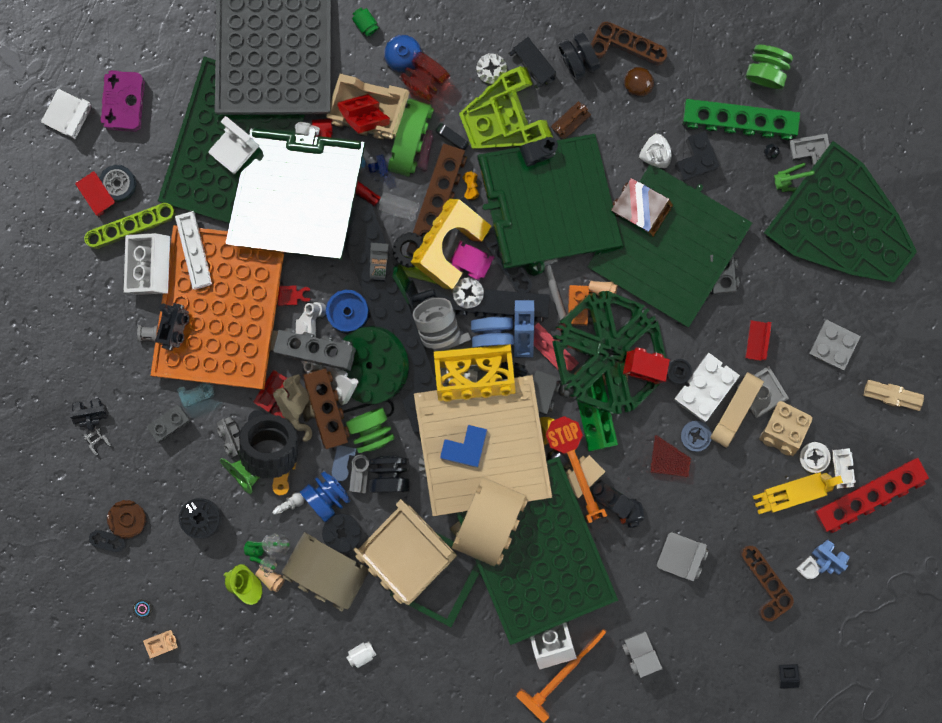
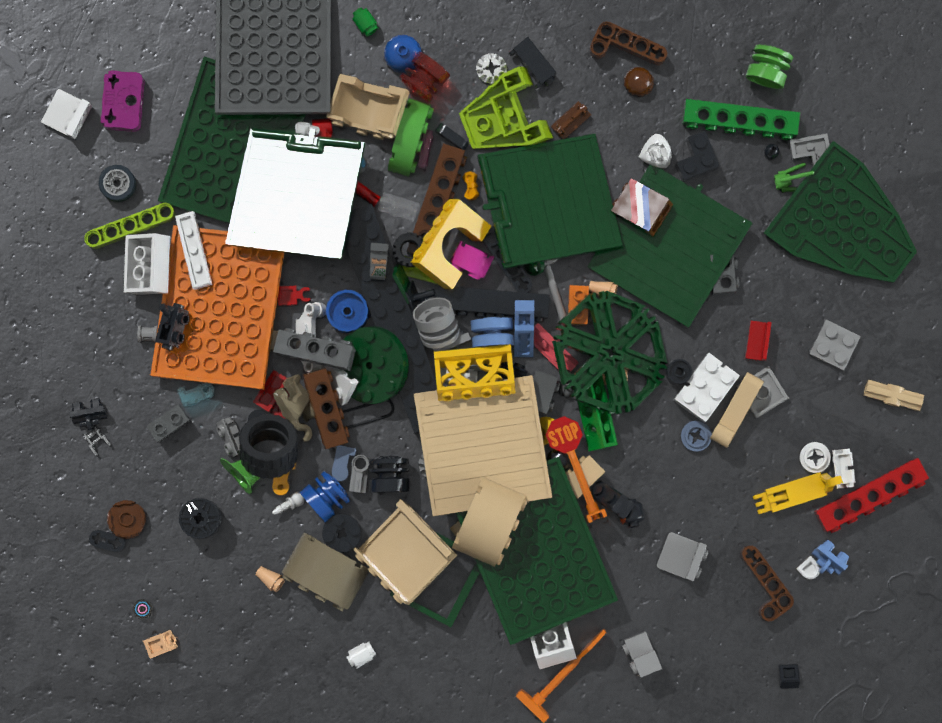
red panel [75,171,115,217] -> none
white bracket [209,116,259,174] -> none
lime piece [223,564,262,605] -> none
clear plant [244,533,290,577] -> none
red slope [337,94,390,133] -> none
bright green wheel [346,407,395,453] -> none
clear blue tile [368,154,388,177] -> none
blue tile [440,425,487,468] -> none
white gear [453,277,484,308] -> none
black piece [519,137,558,166] -> none
black wheel [557,31,600,81] -> none
red brick [623,348,670,384] -> none
clear red wing [650,435,691,477] -> none
tan bracket [759,401,812,456] -> none

